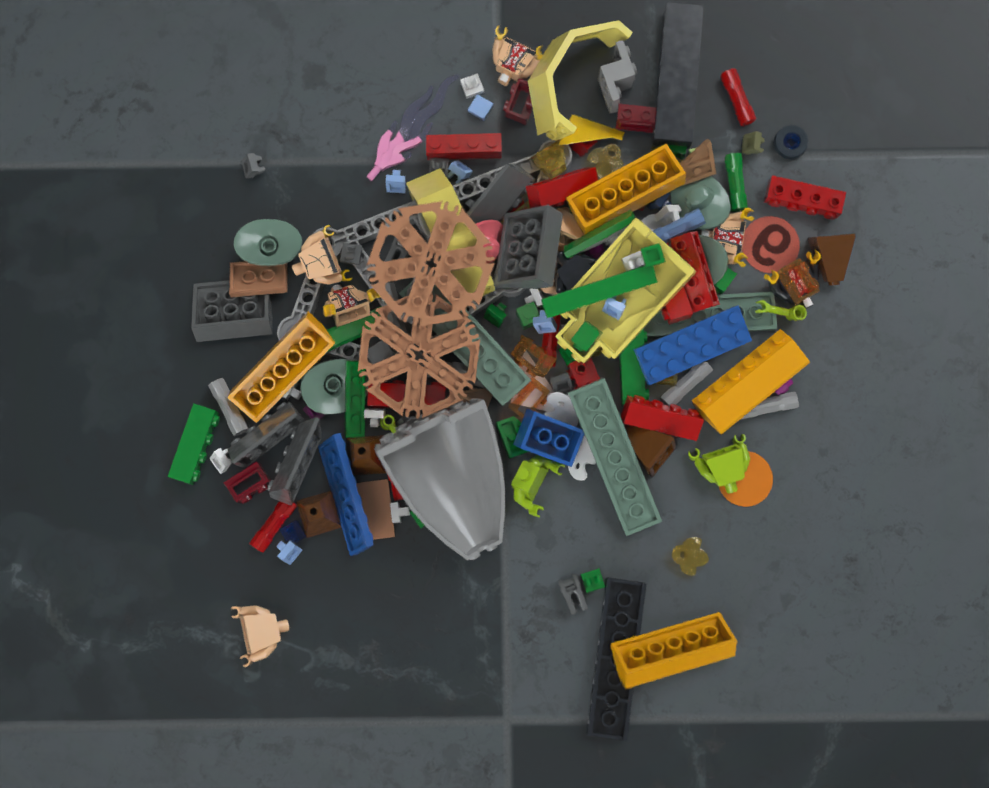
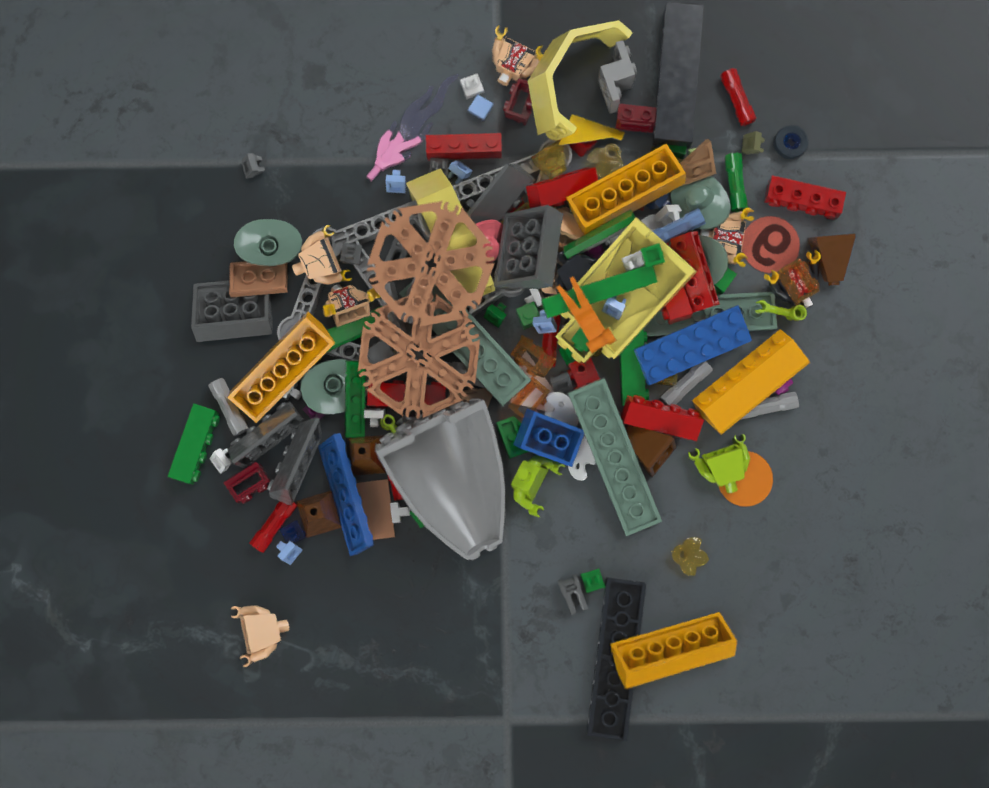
none -> orange flag [556,277,617,353]

